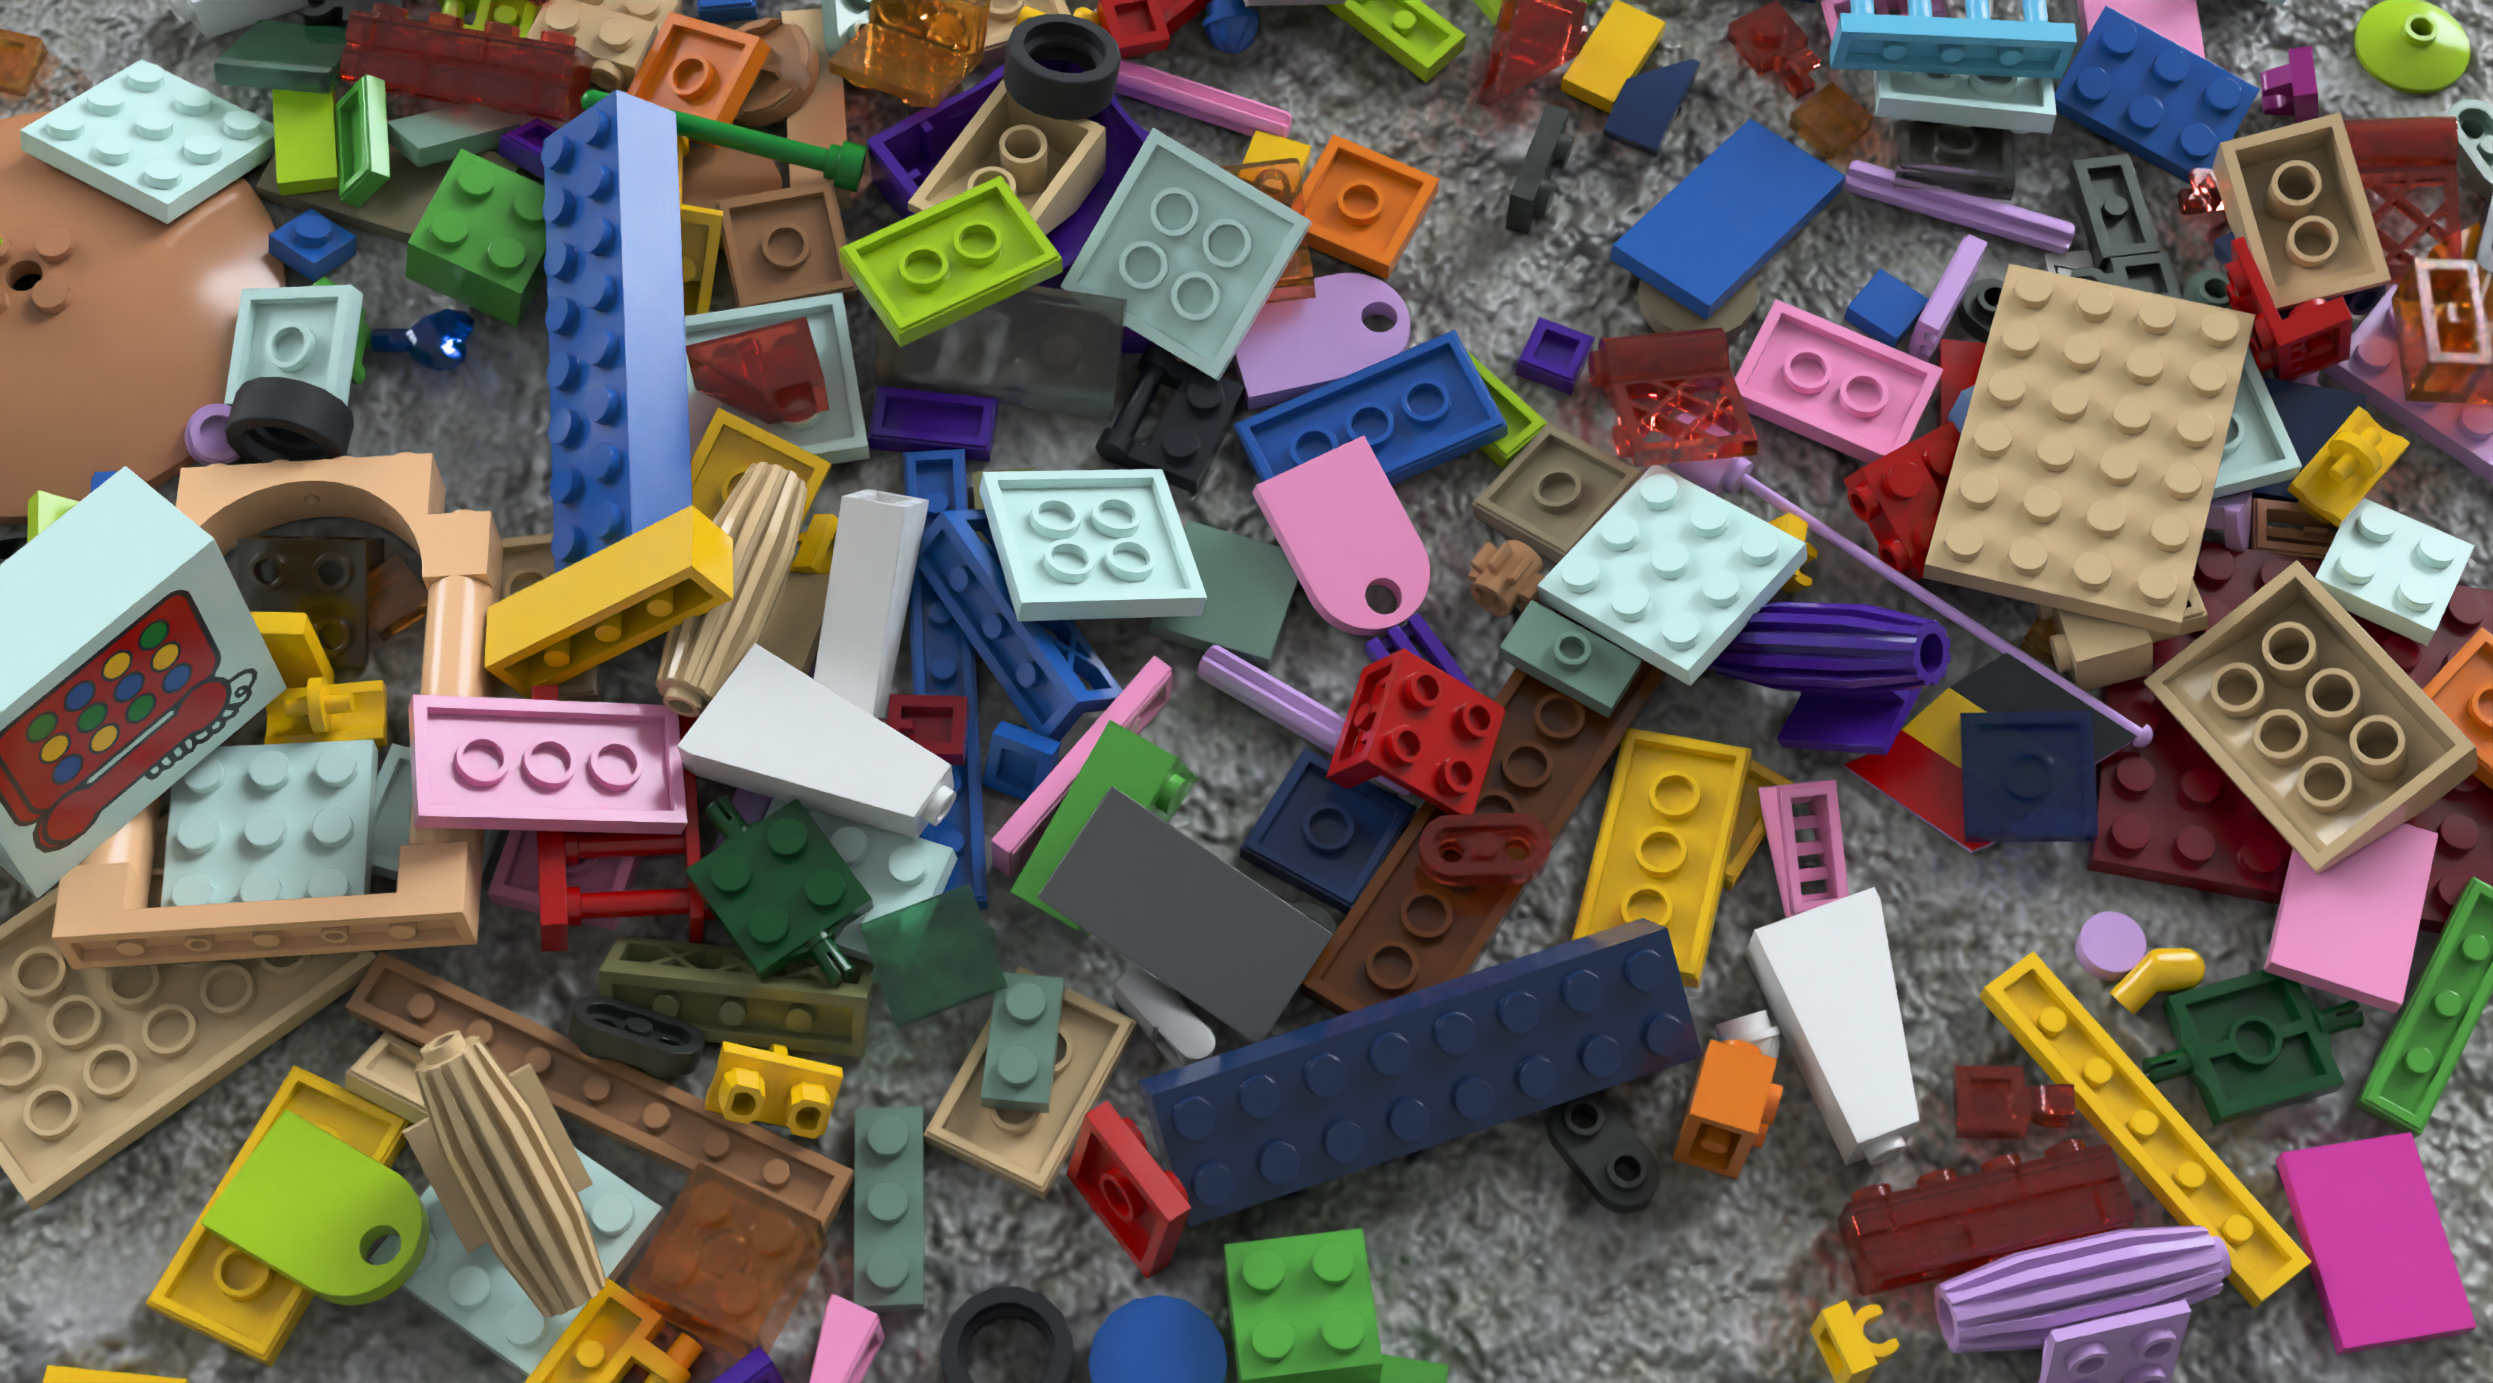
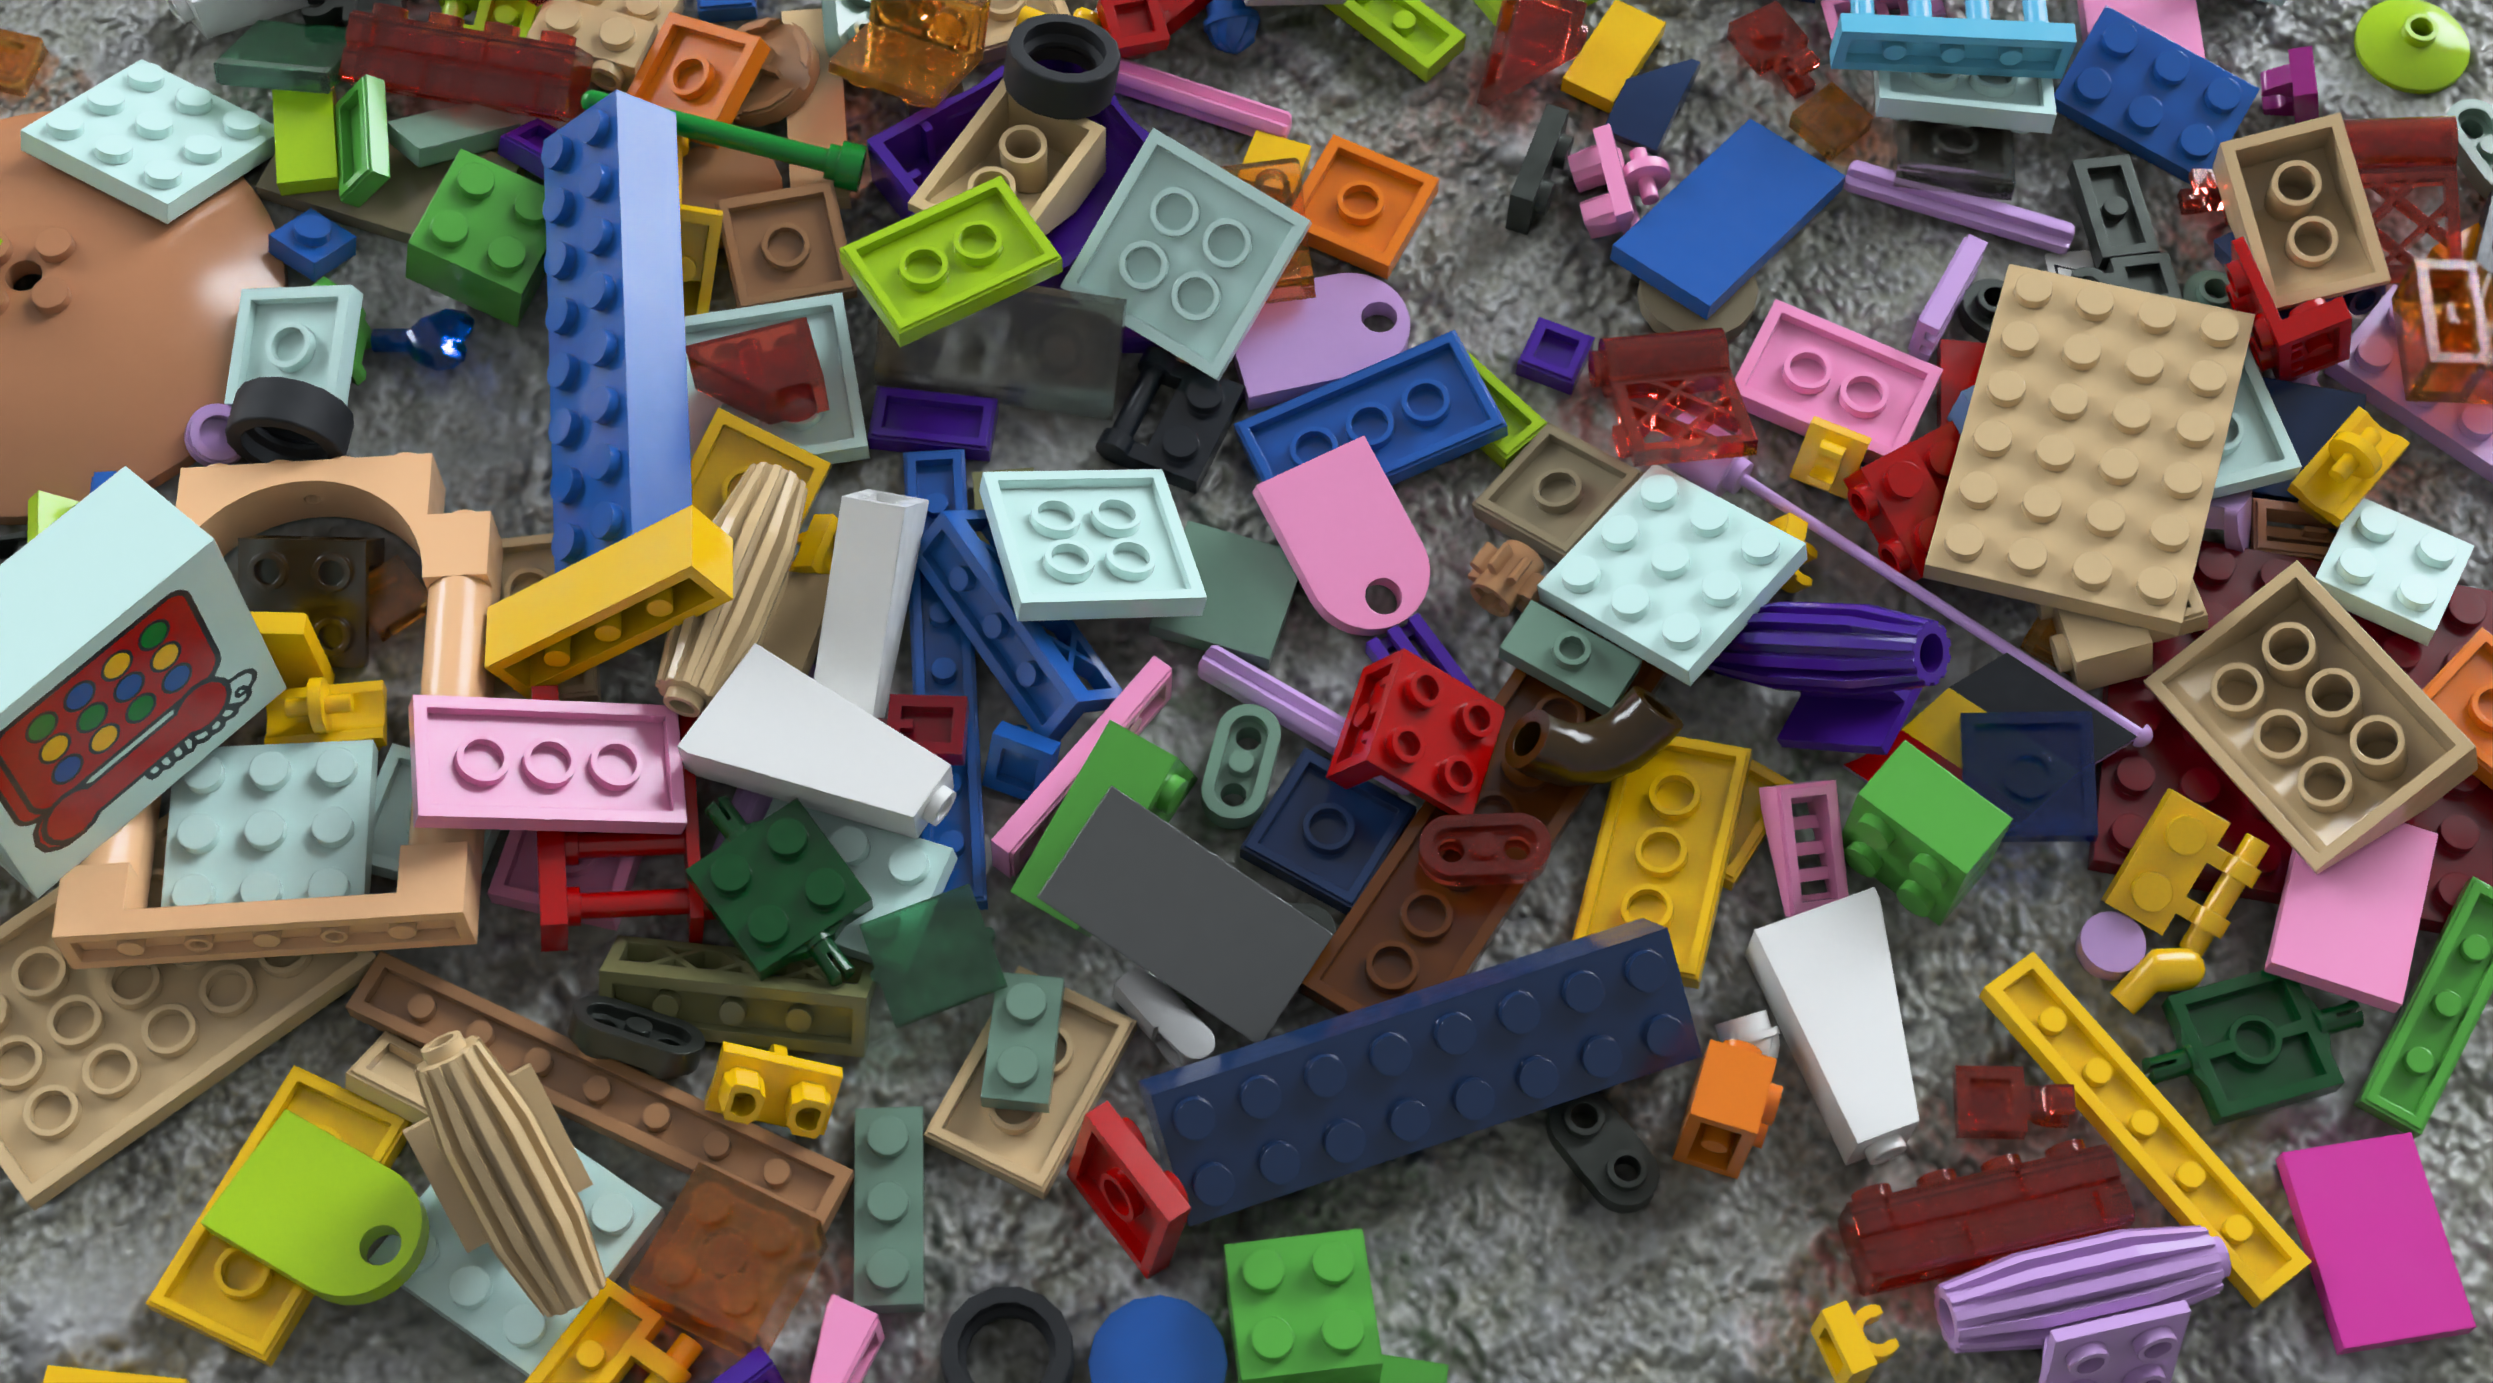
blue tile [1844,268,1929,349] -> none
none -> sand green plate [1201,704,1281,829]
none -> dark brown cylinder [1505,685,1684,787]
none -> bright pink hips [1567,124,1671,239]
none -> yellow tile [1789,416,1872,500]
none -> bright green brick [1842,740,2013,926]
none -> yellow plate [2101,788,2270,958]

